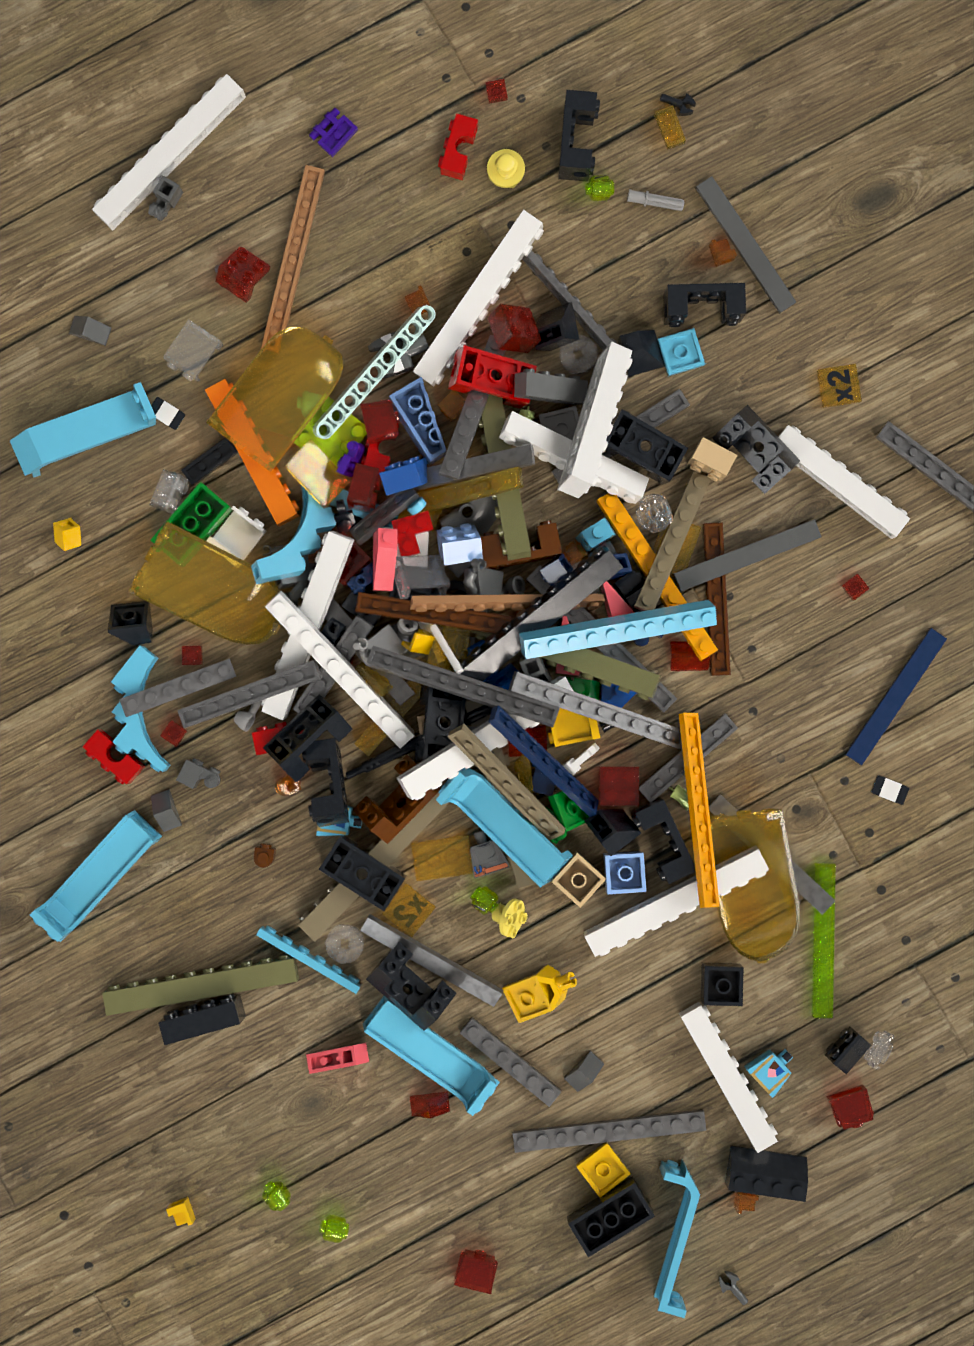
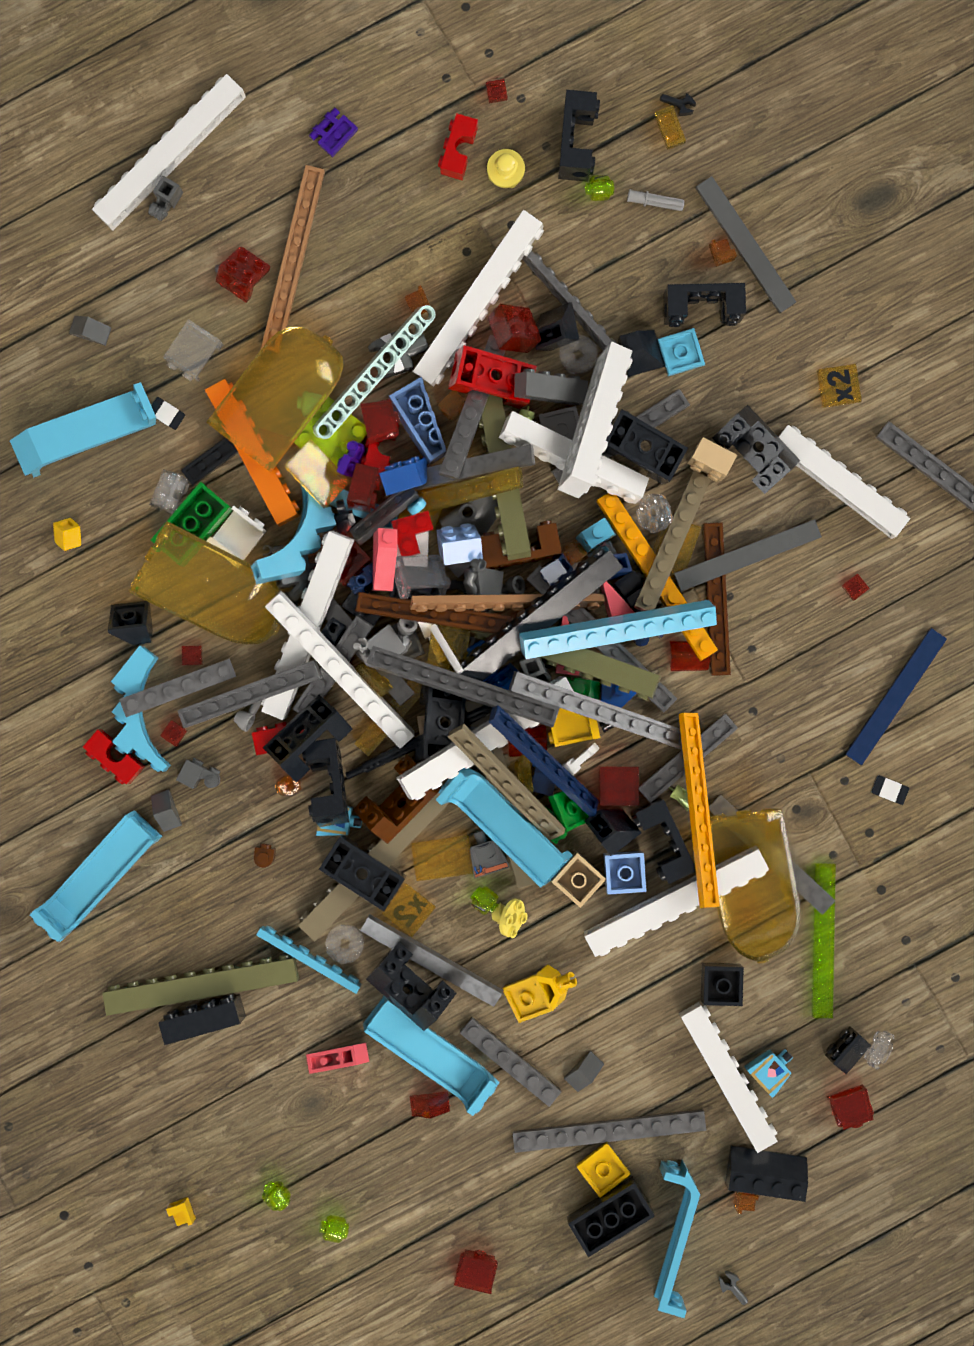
yellow panel [401,629,435,655] -> none

